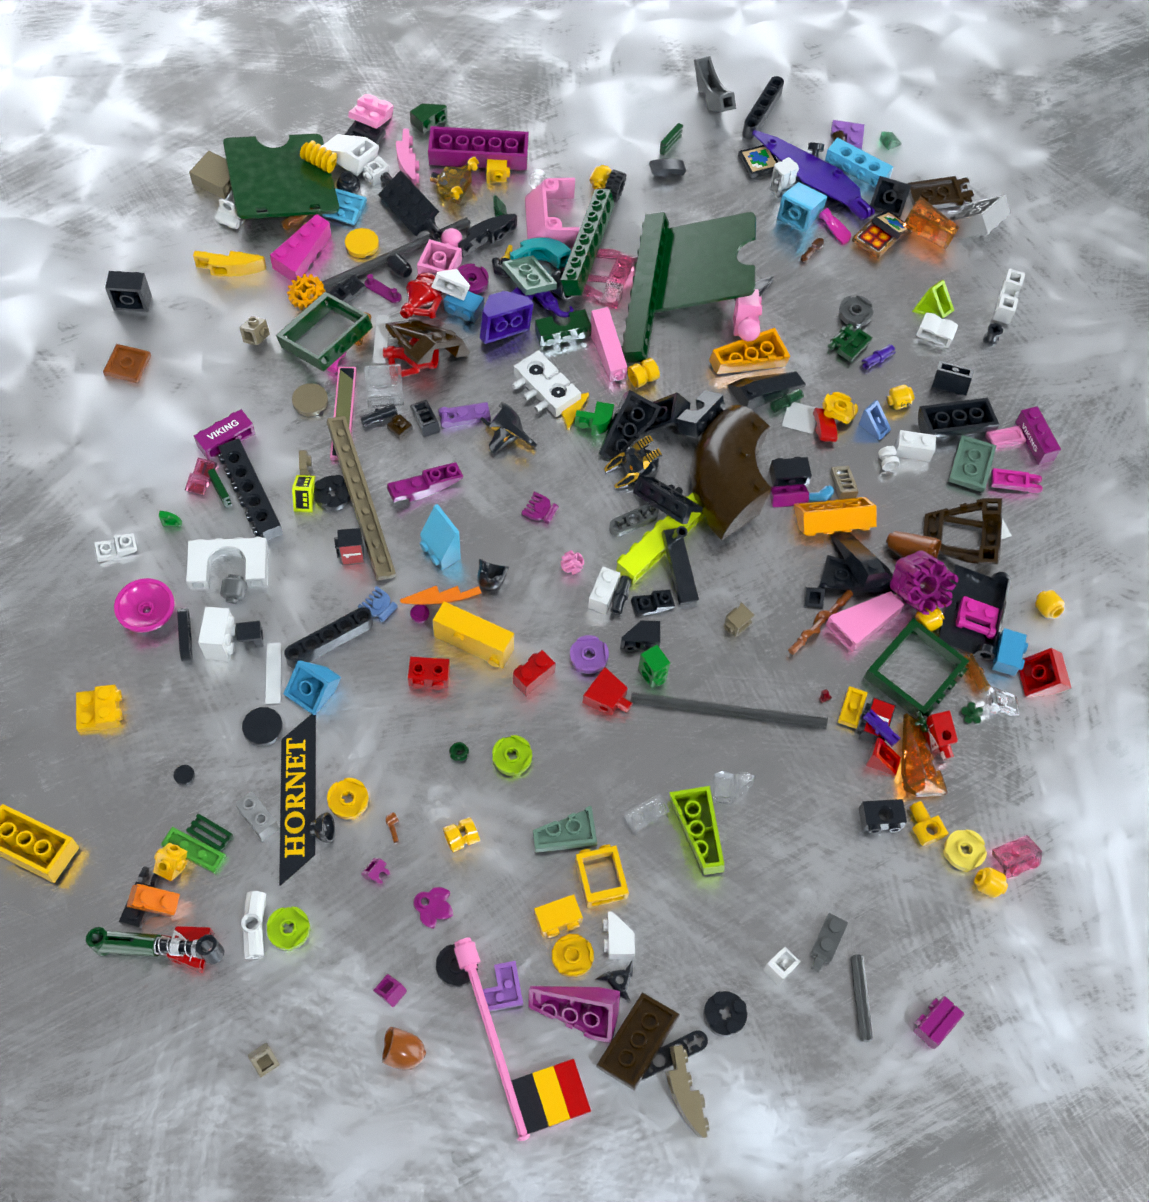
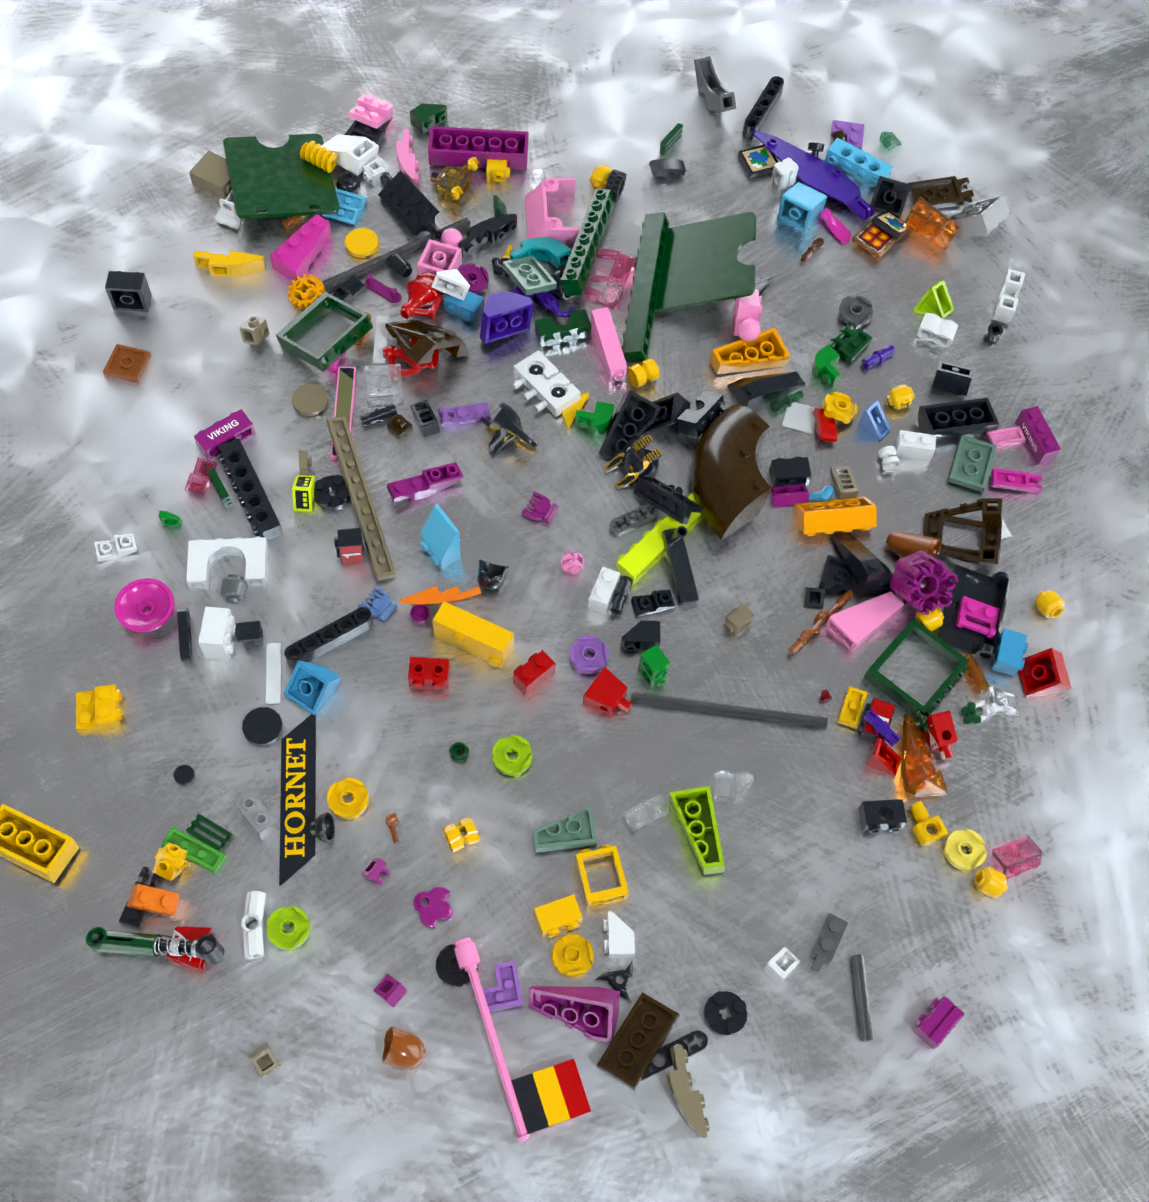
none -> green brick [812,345,841,388]

